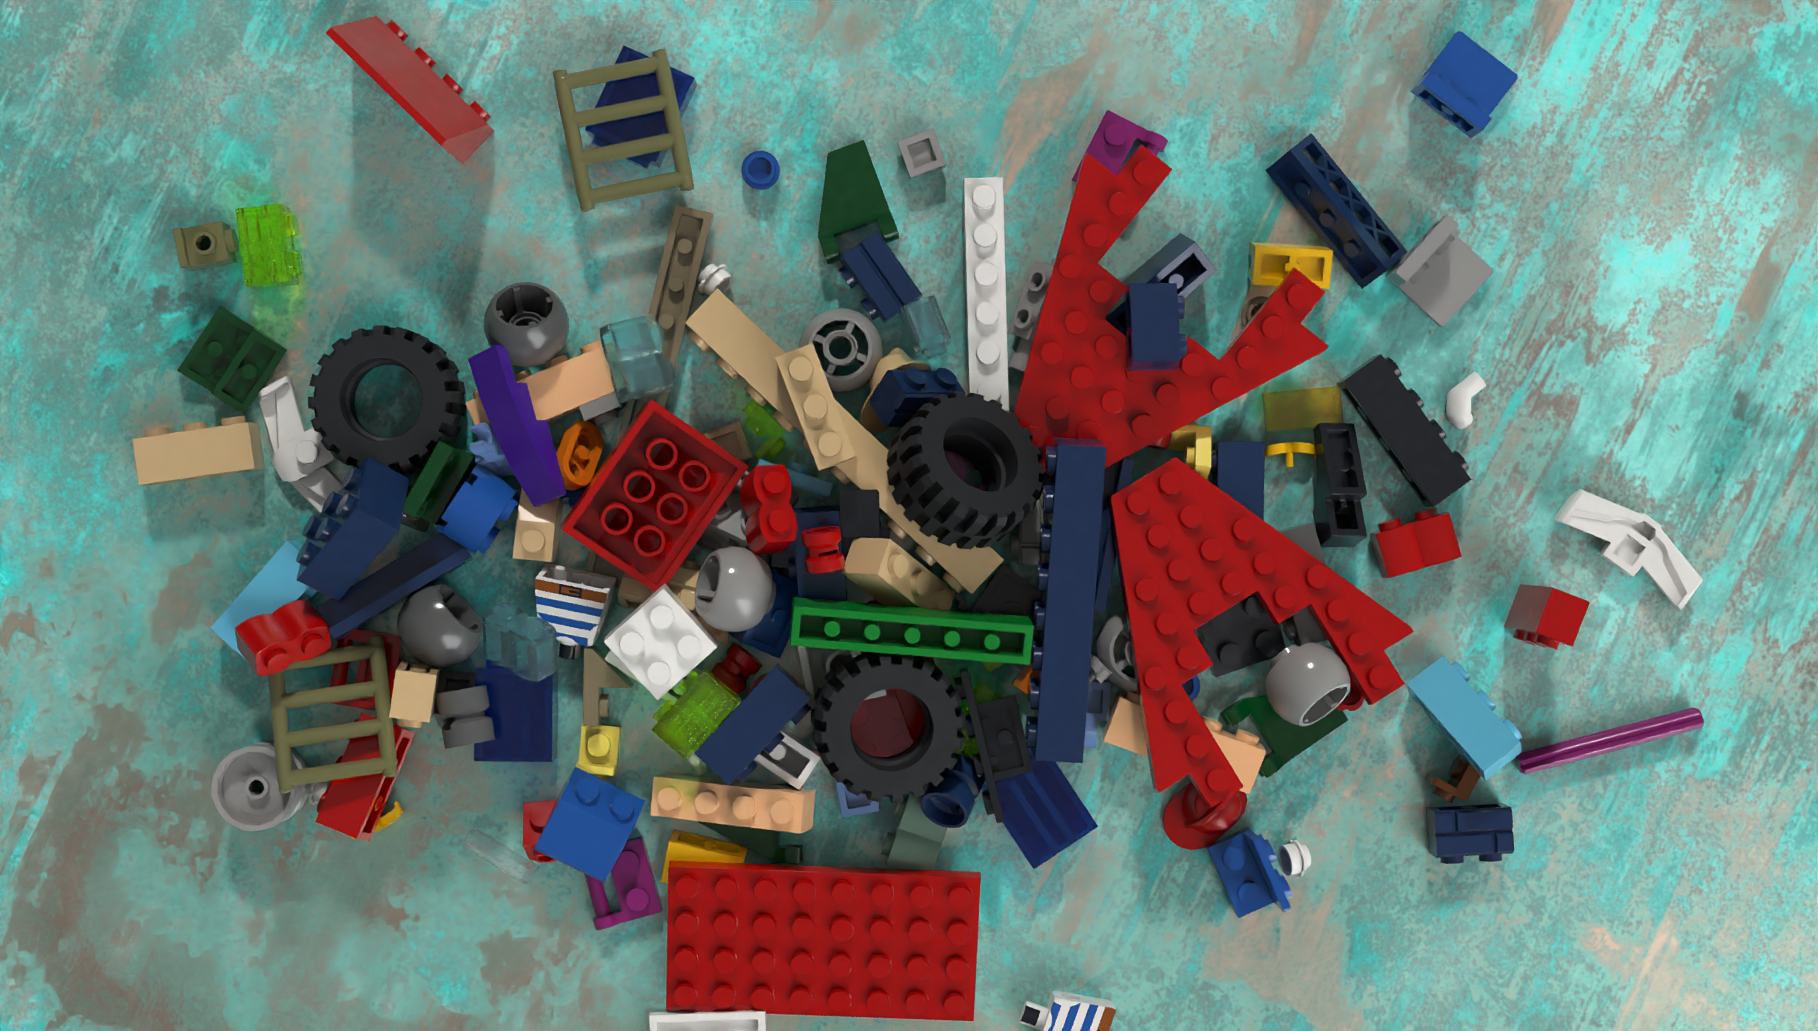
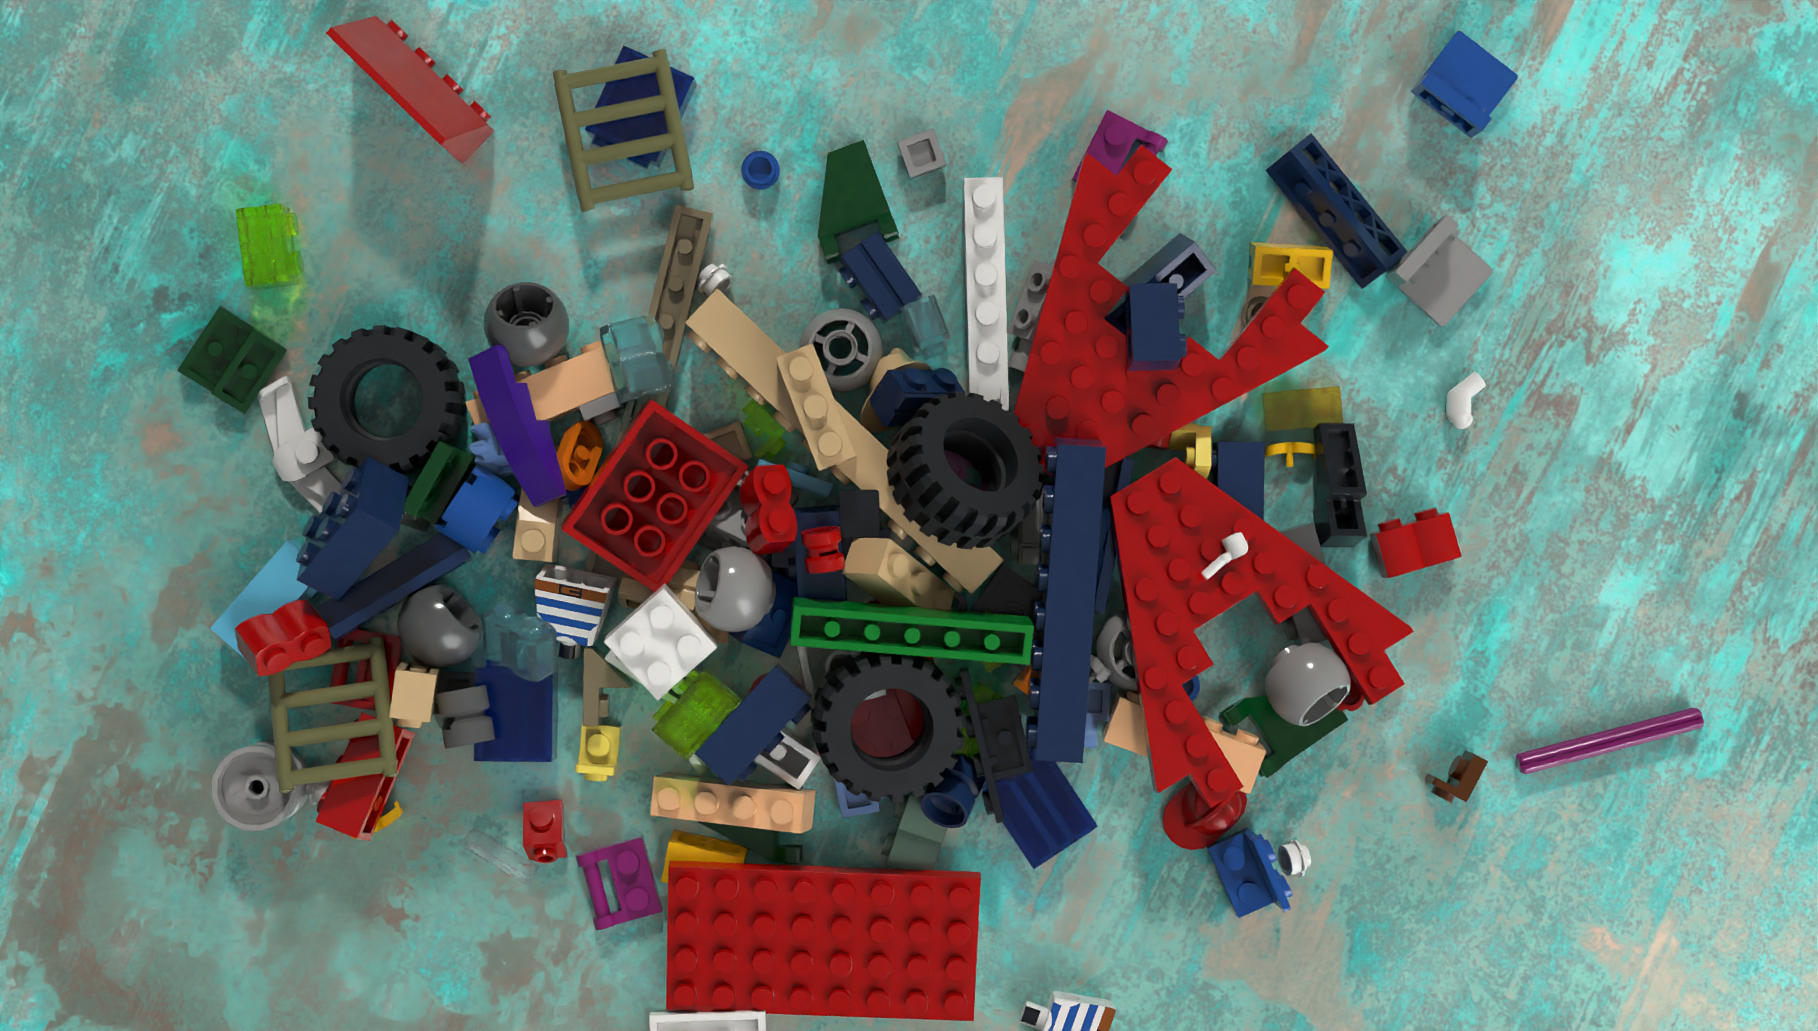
tan brick [132,416,265,485] -> none
olive brick [173,221,239,271] -> none
blue slope [534,767,645,883] -> none
red wheel [709,642,763,695] -> none
black plate [1198,593,1286,678] -> none
black brick [1336,354,1472,507] -> none
medium azure brick [1407,656,1522,781] -> none
dark blue brick [1426,803,1514,864] -> none
red brick [1504,584,1590,650] -> none
white plate [1554,489,1703,611] -> none
none -> white hand [1201,532,1248,580]

